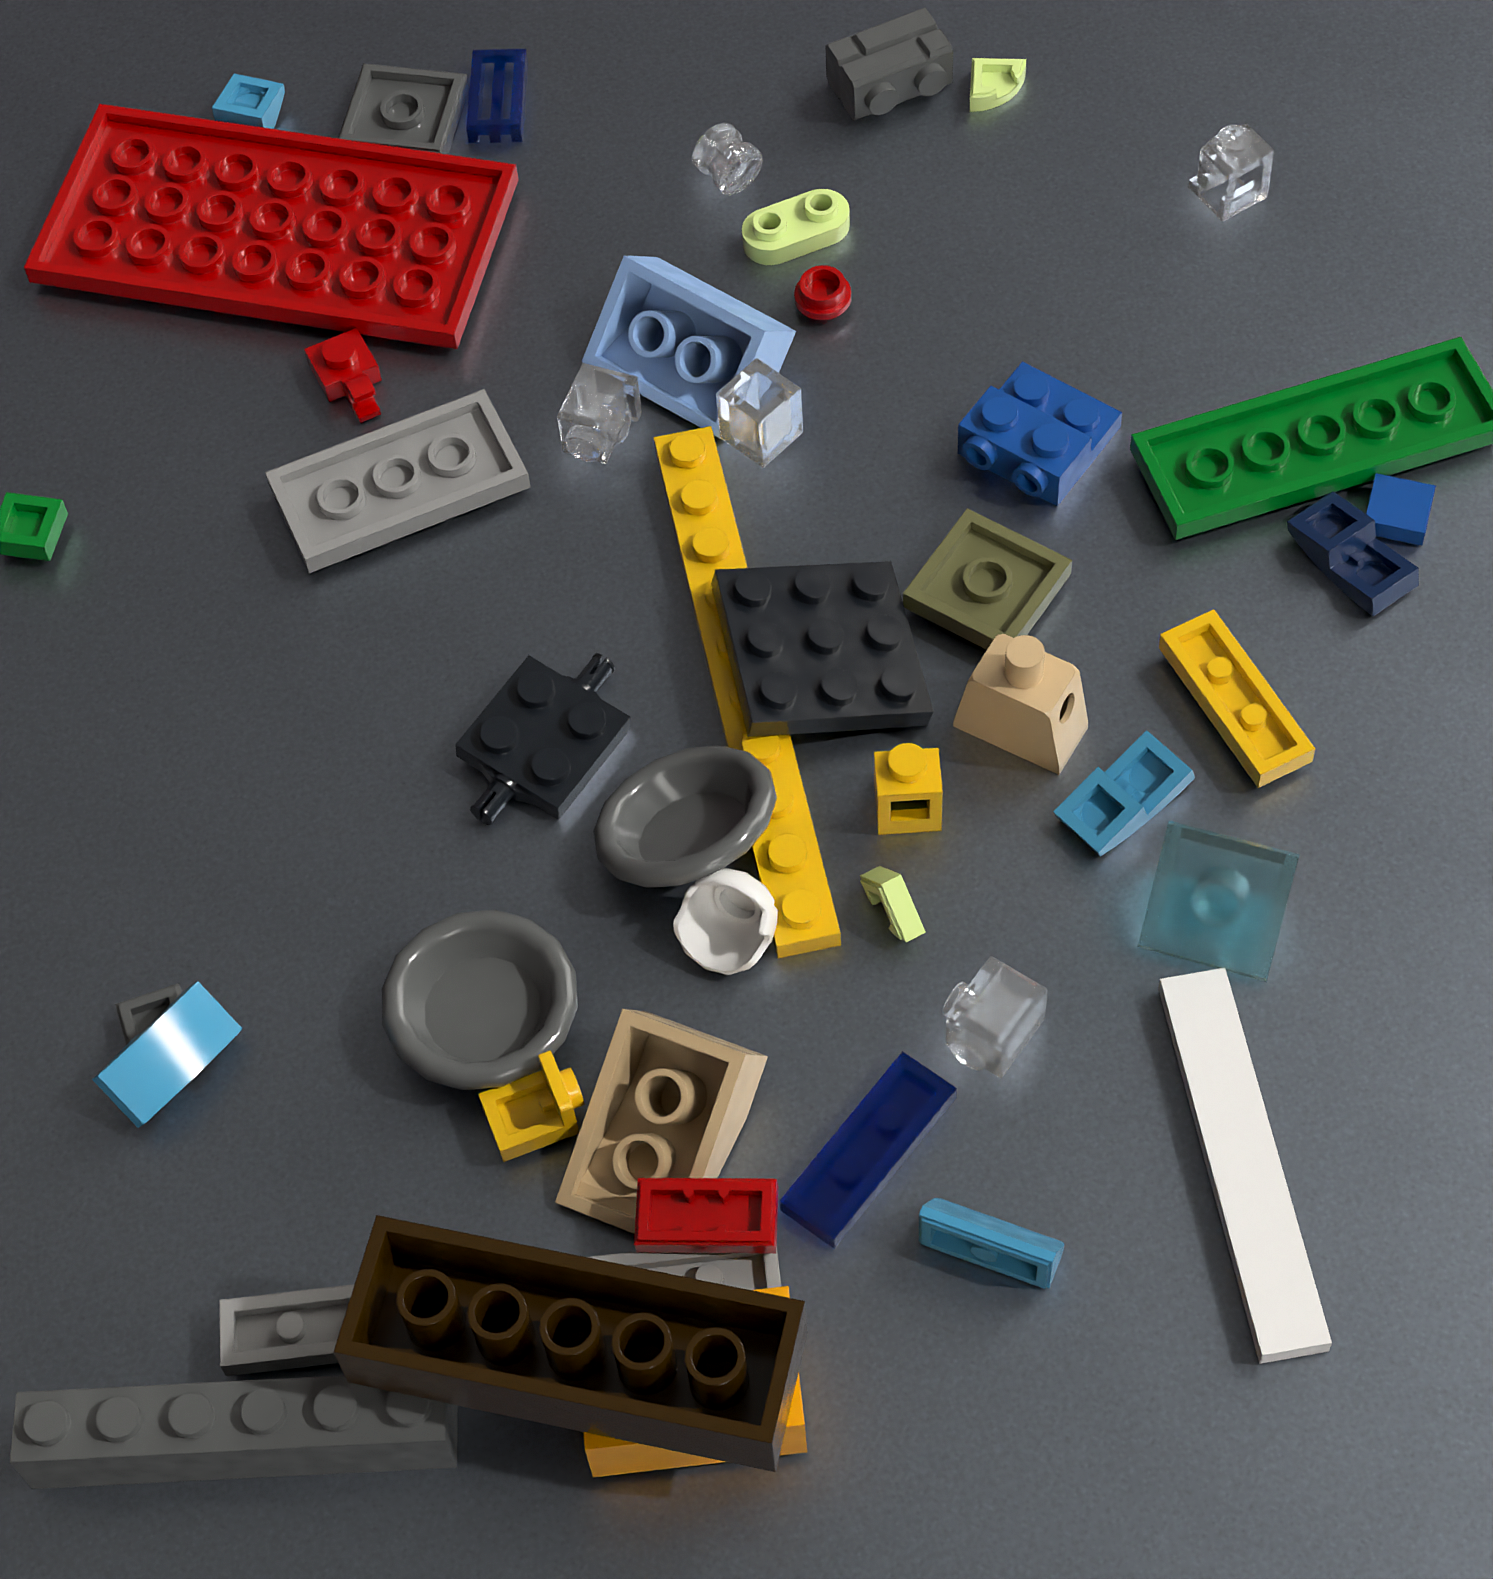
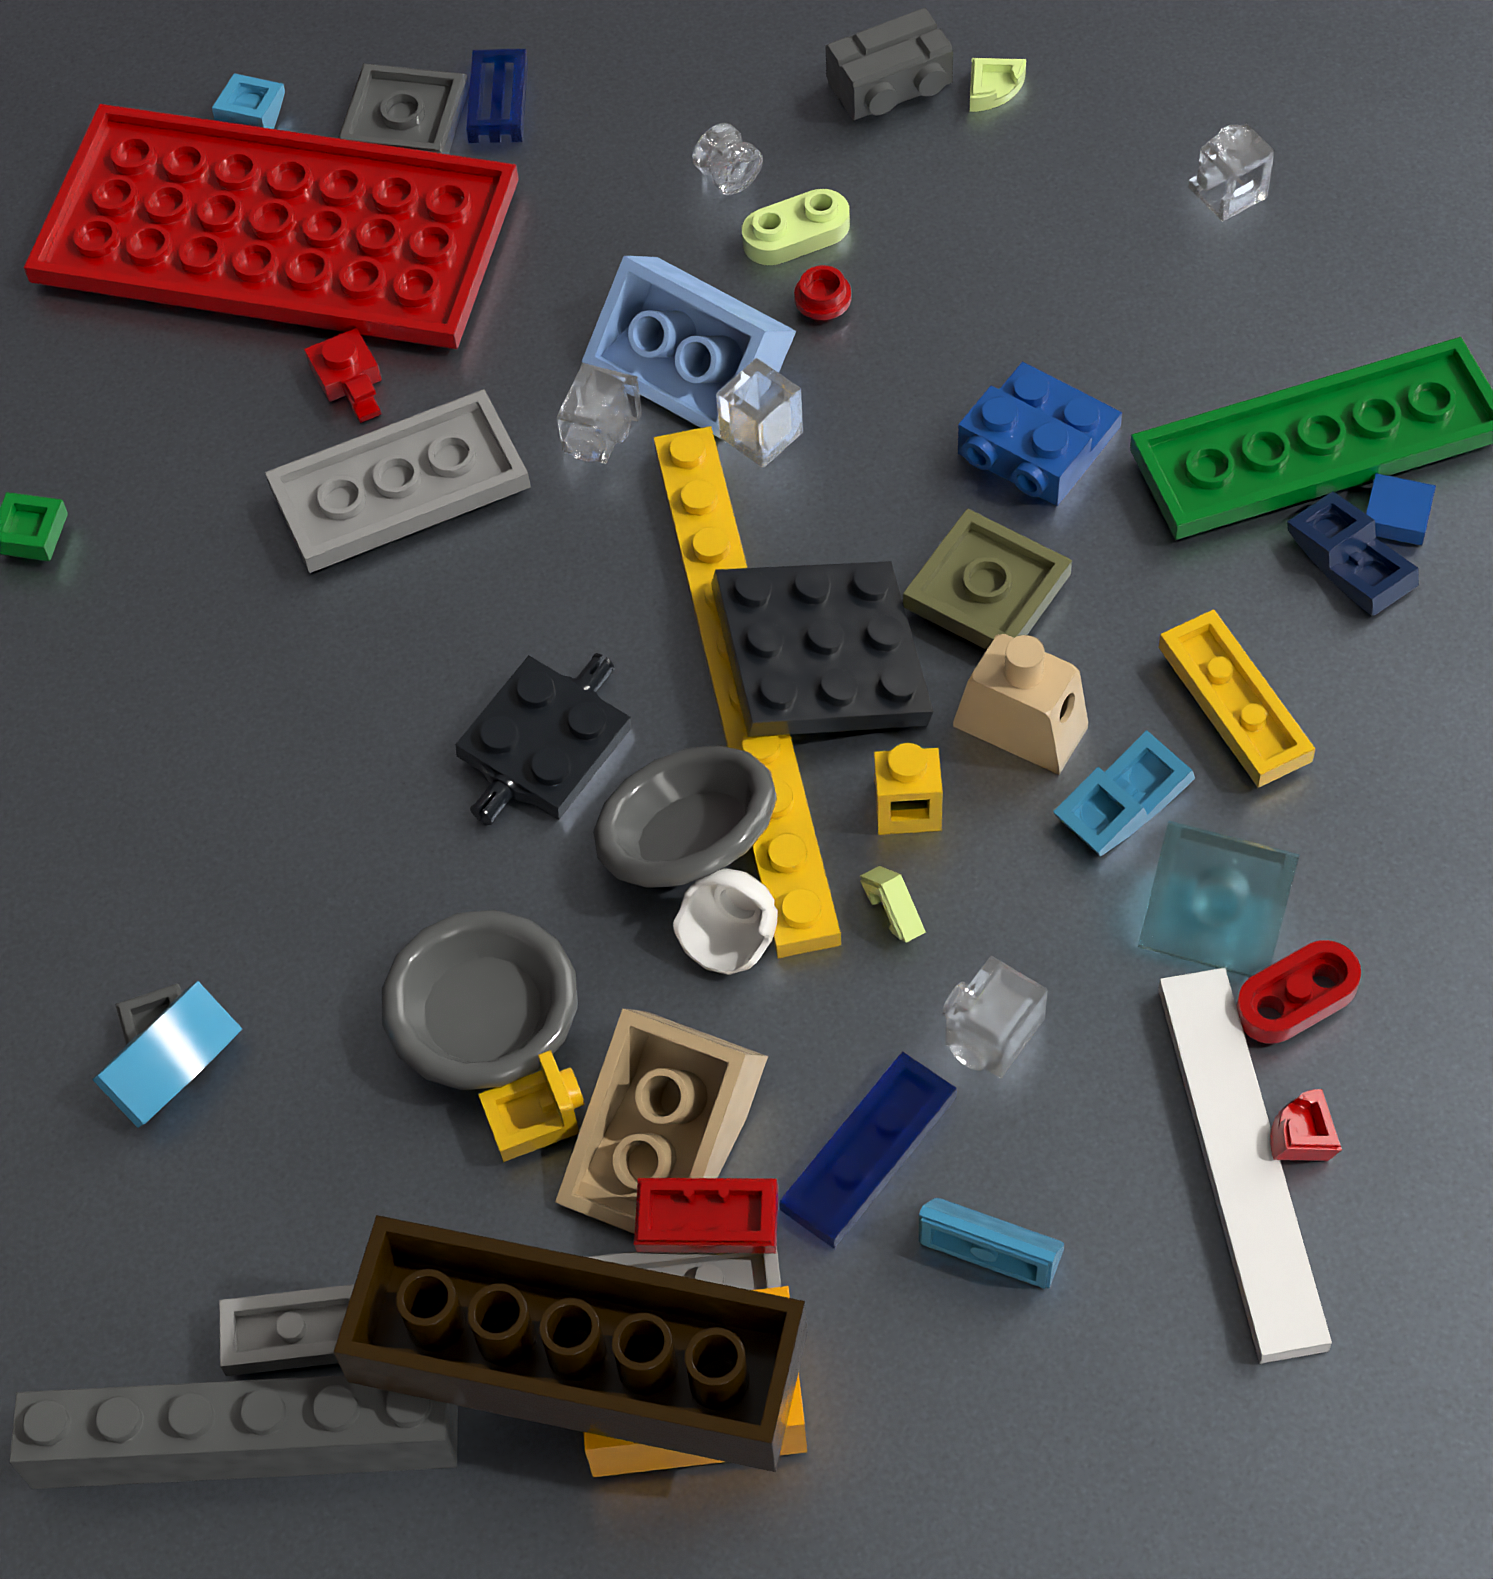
none -> red plate [1236,940,1361,1044]
none -> red tile [1270,1089,1342,1161]

